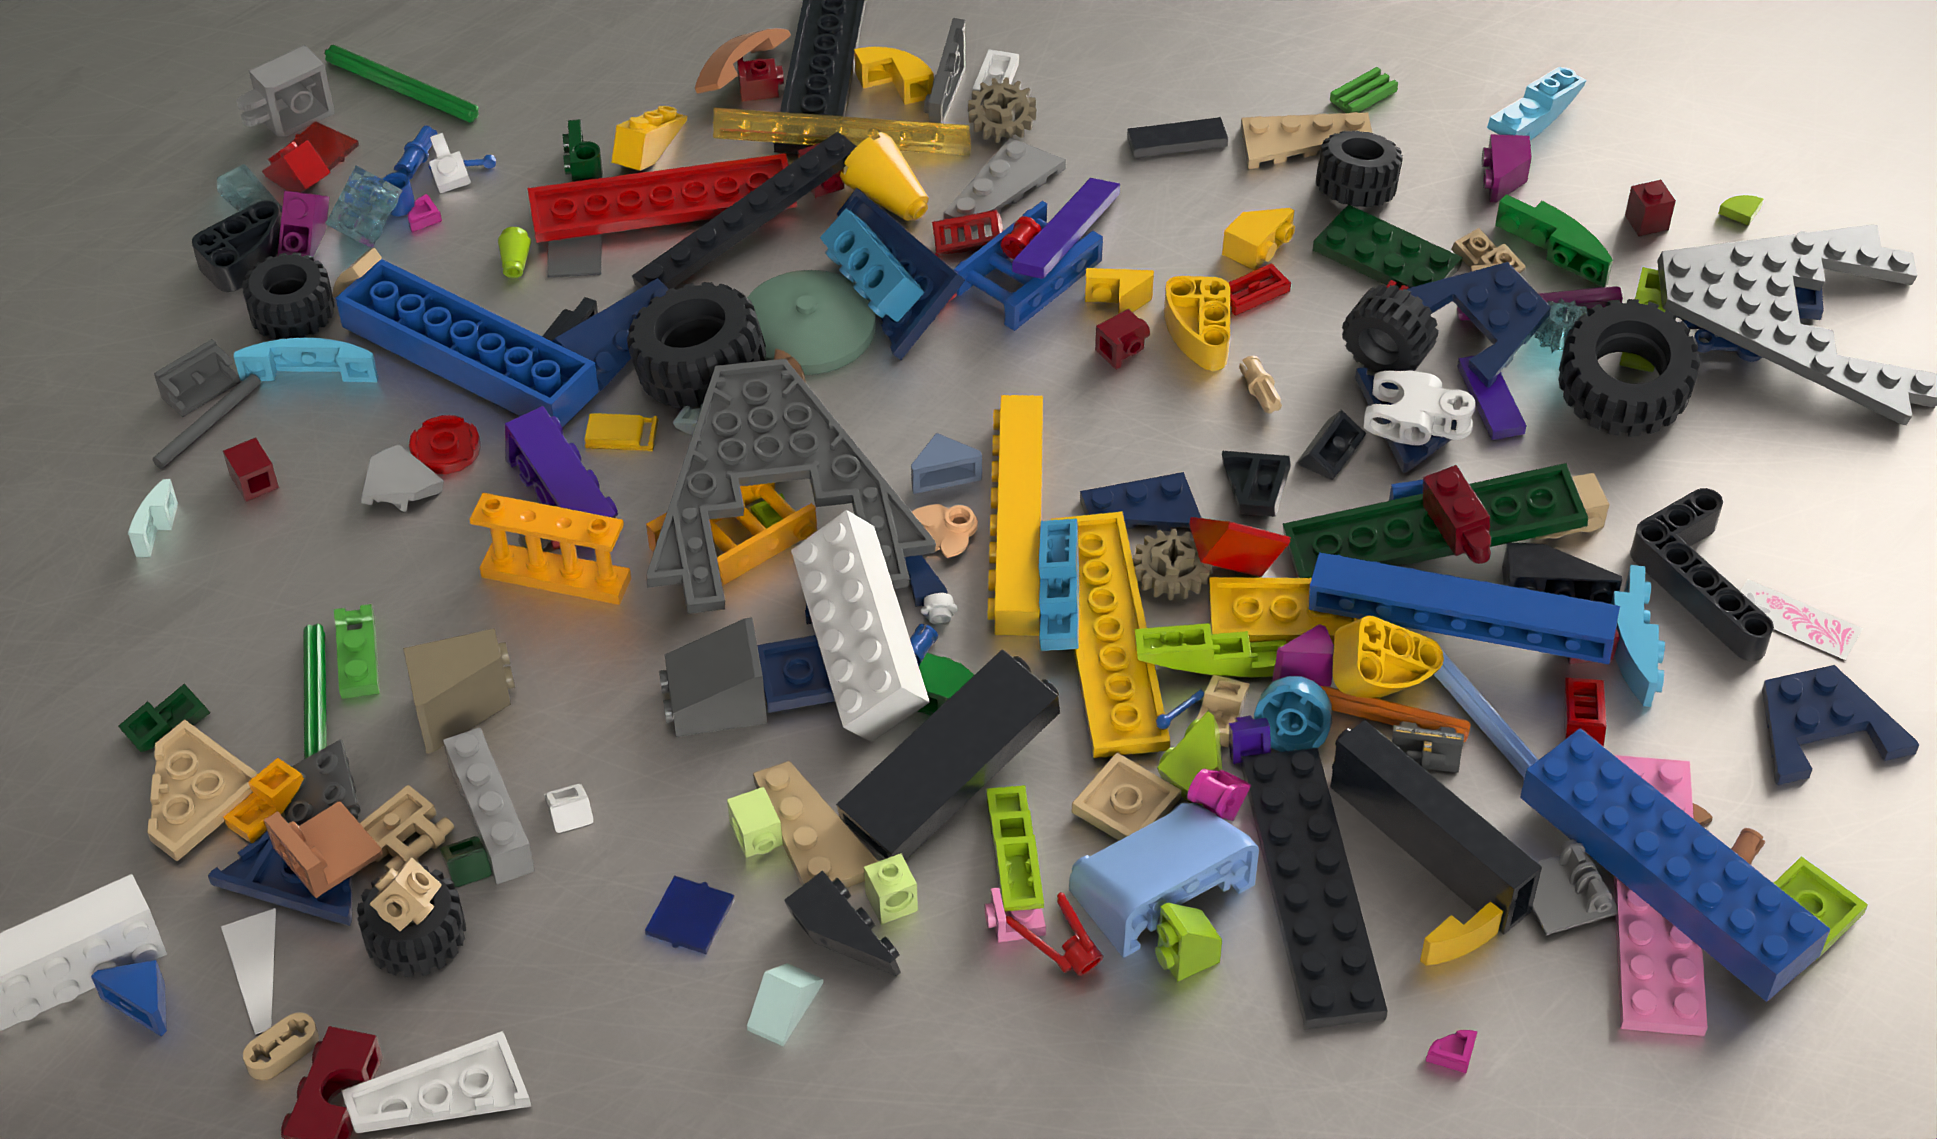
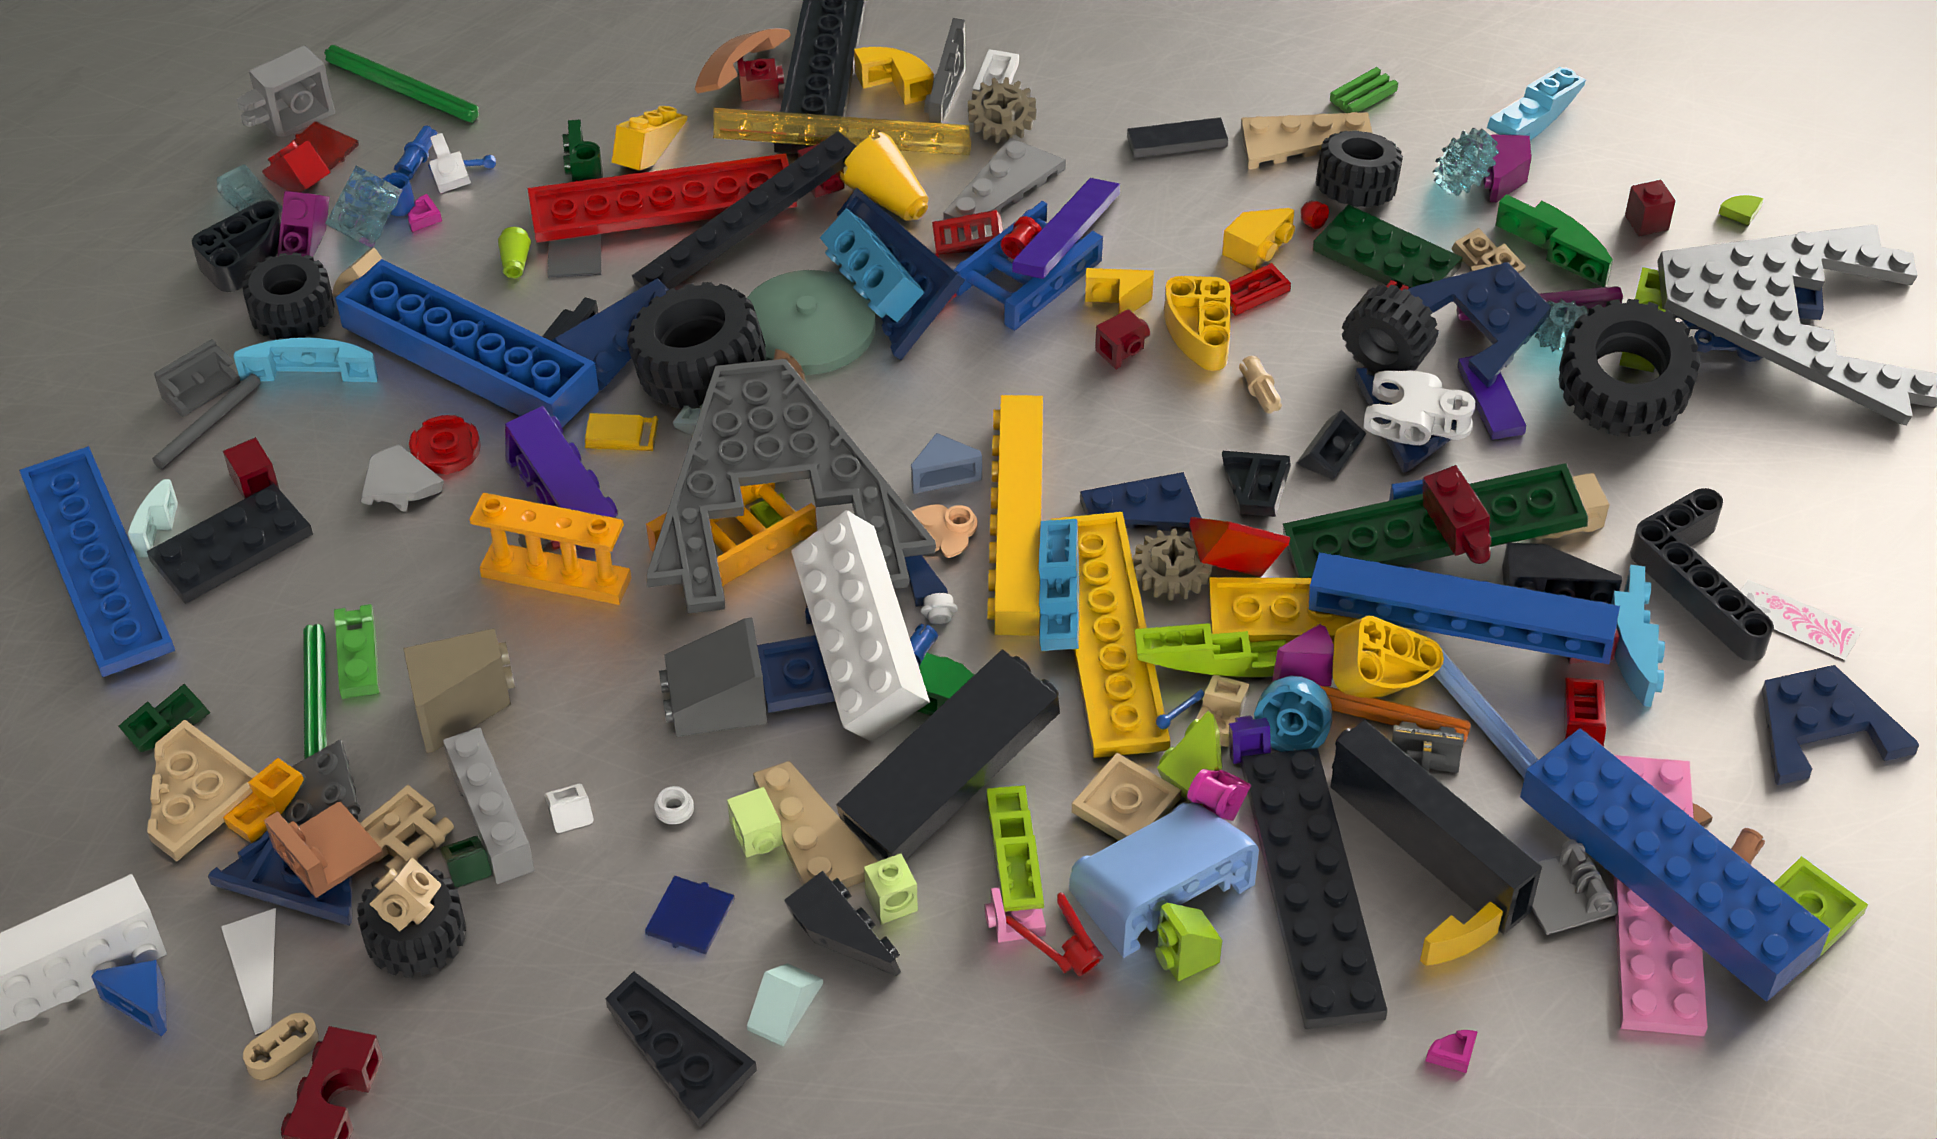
white wing [341,1031,531,1133] -> none
none -> blue plate [19,446,175,678]
none -> black plate [147,484,313,604]
none -> black wing [605,971,757,1127]
none -> white plate [654,786,694,824]
none -> red hinge [1300,200,1329,229]
none -> clear light blue gear [1433,128,1499,196]

